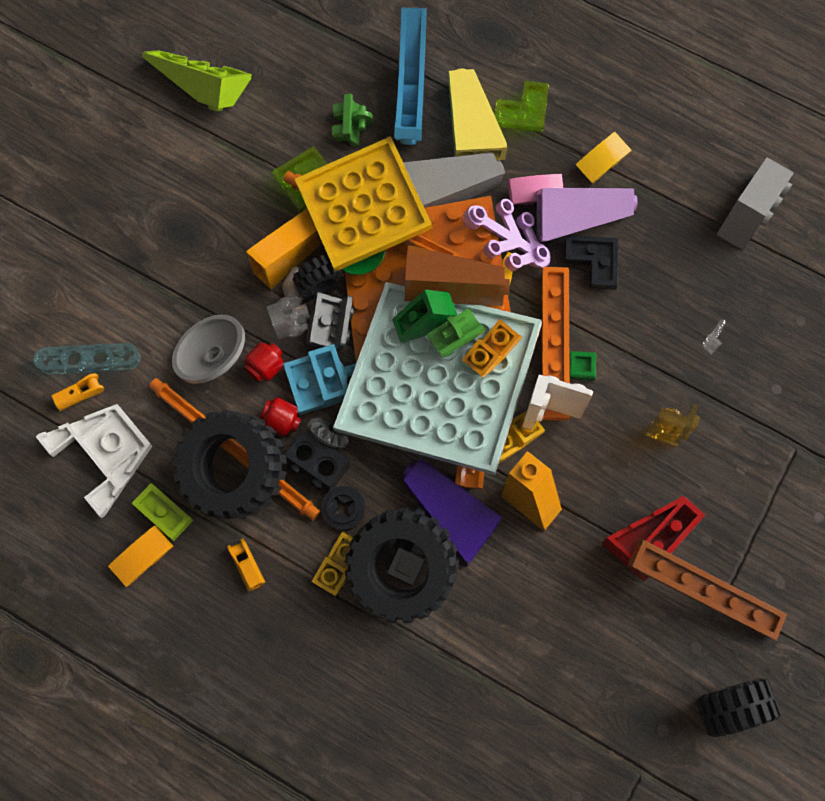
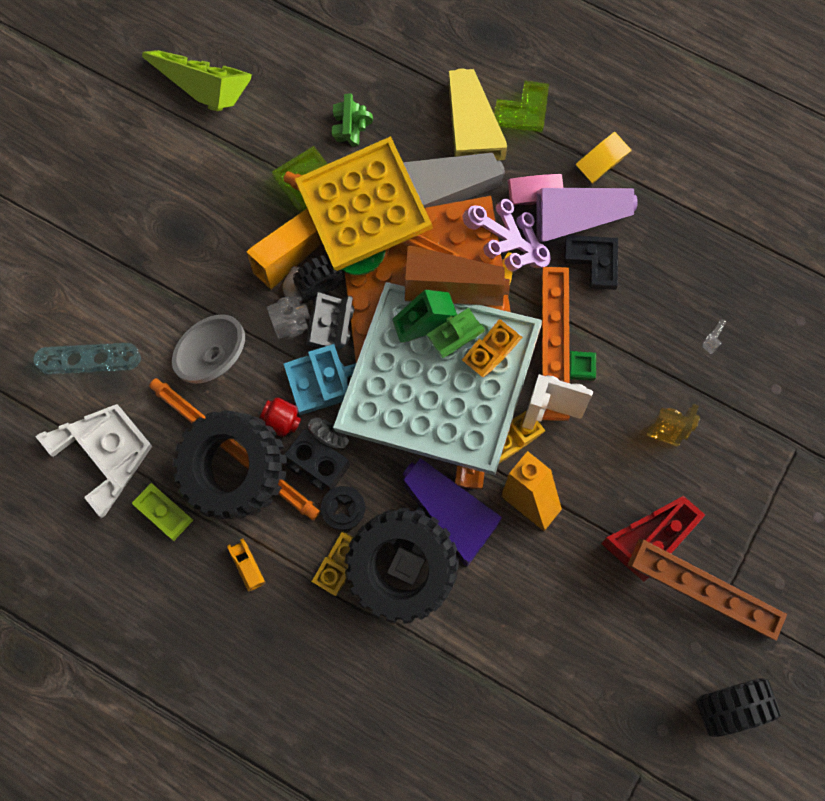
light orange bar [51,373,104,411] -> none
light orange slope [108,525,174,587] -> none
red head [244,342,284,382] -> none
dark azure arch [394,7,427,145] -> none
light grey wedge [717,157,794,250] -> none

